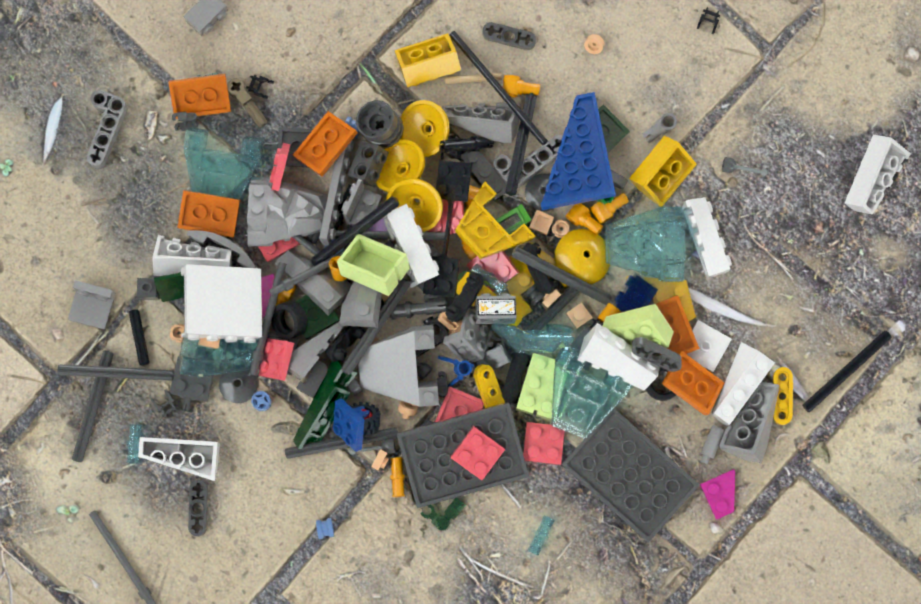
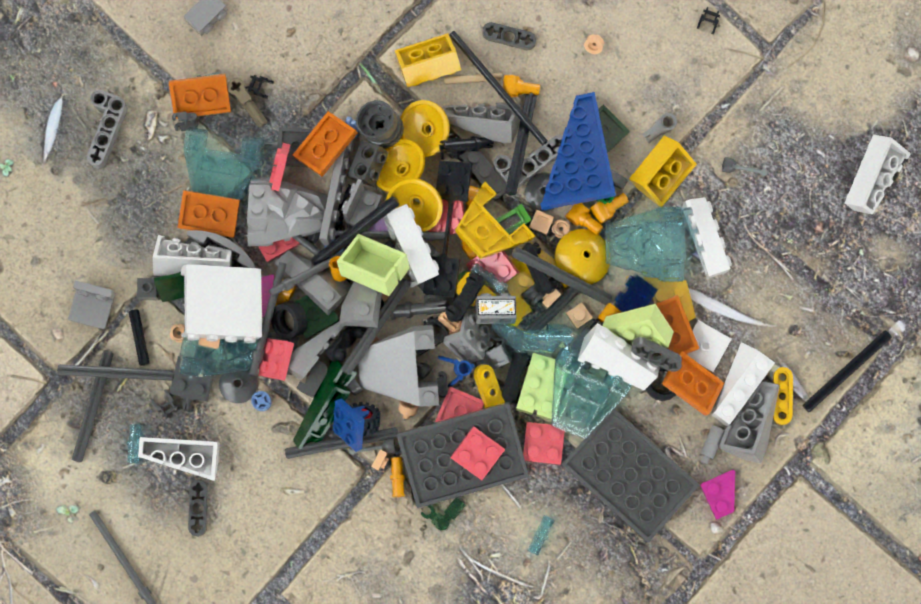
medium blue wheel [316,518,334,539] -> none

